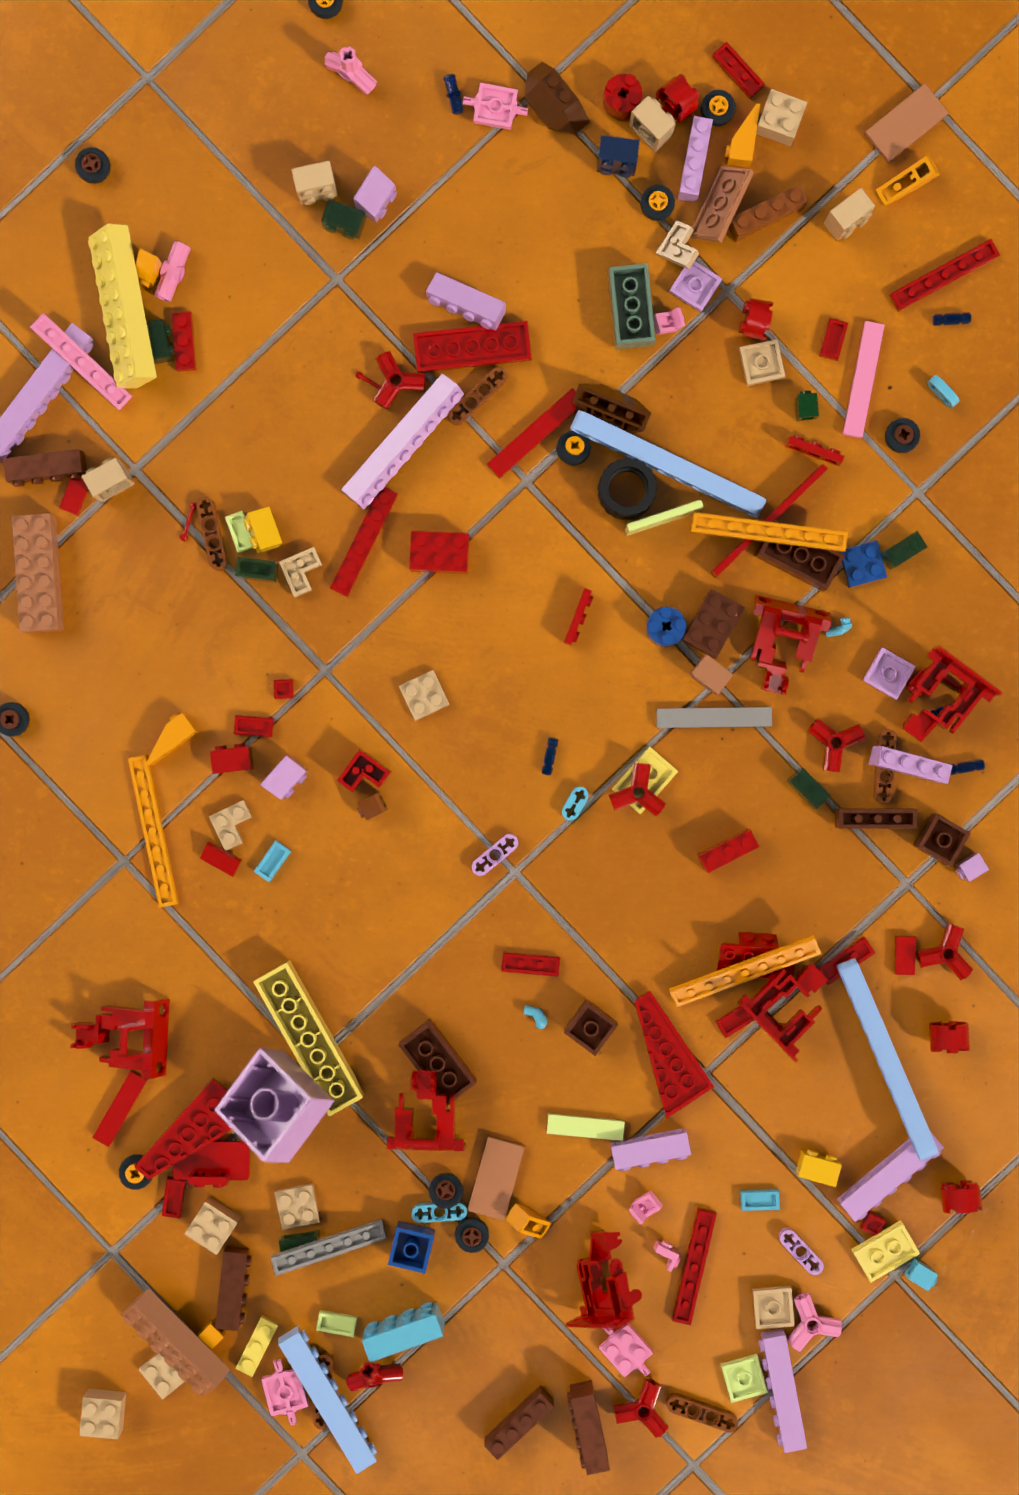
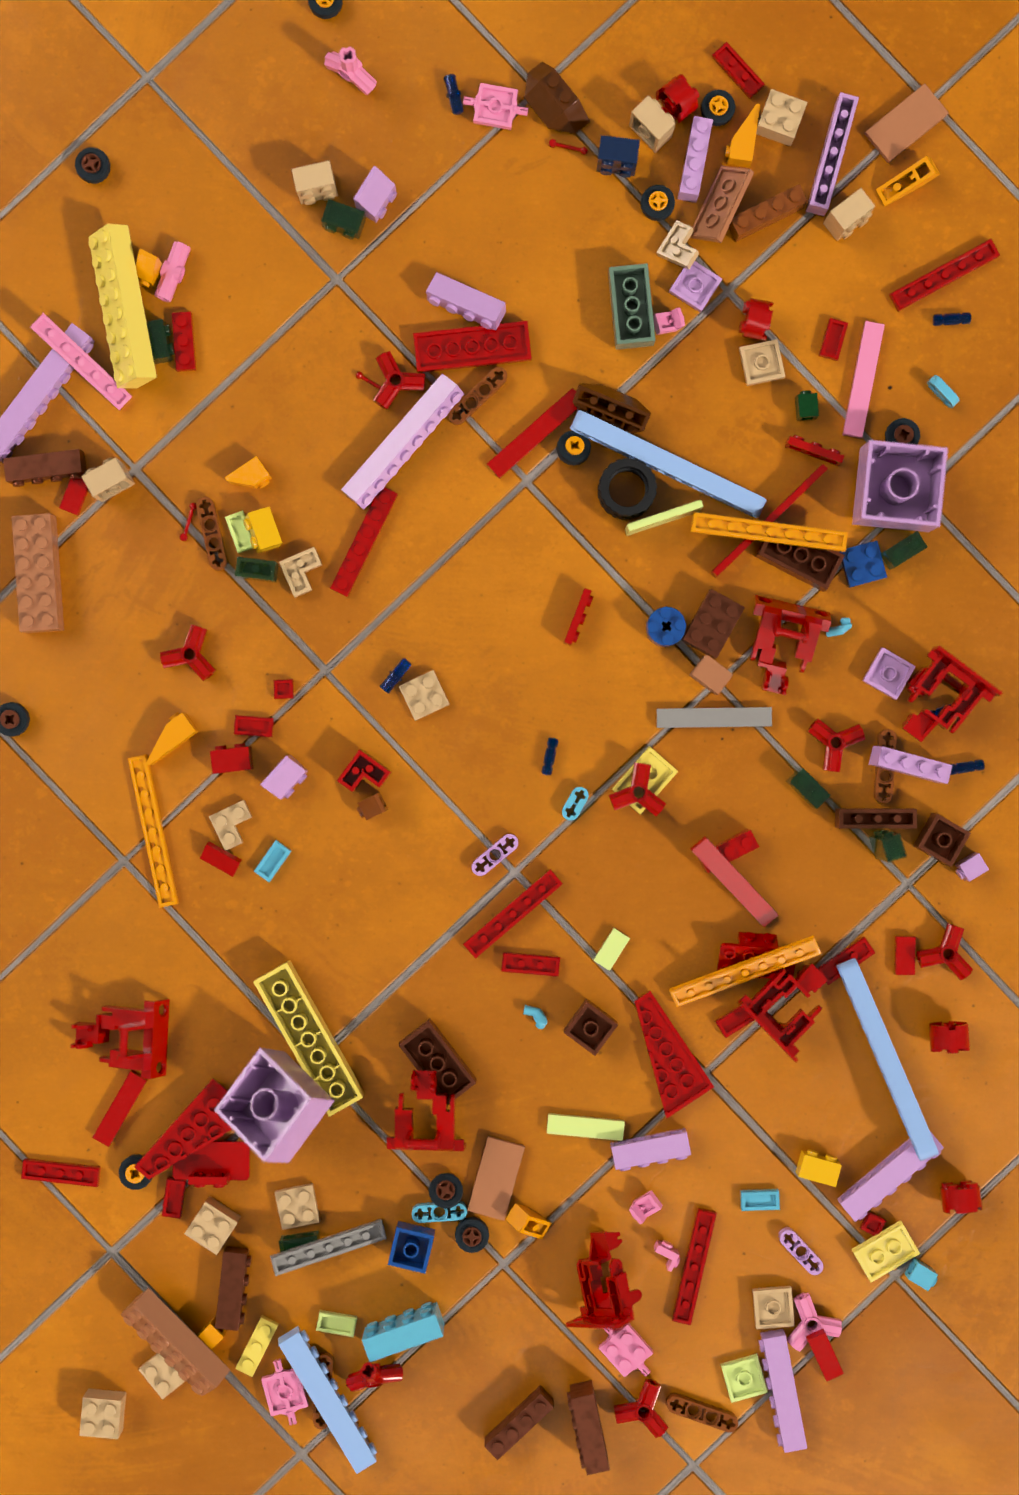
red brick [409,531,470,574] -> none
red brick [603,74,643,121] -> none
none -> red tile [21,1158,101,1187]
none -> red piece [160,624,216,681]
none -> light orange slope [225,456,272,489]
none -> clear blue axle [380,658,411,694]
none -> red plate [463,869,563,959]
none -> red hinge [549,139,588,155]
none -> yellowish green tile [593,928,630,971]
none -> tile [690,836,779,927]
none -> lavender brick [806,92,859,216]
none -> red tile [806,1329,844,1382]
none -> lavender brick [852,440,948,532]
none -> clear green brick [869,829,907,862]

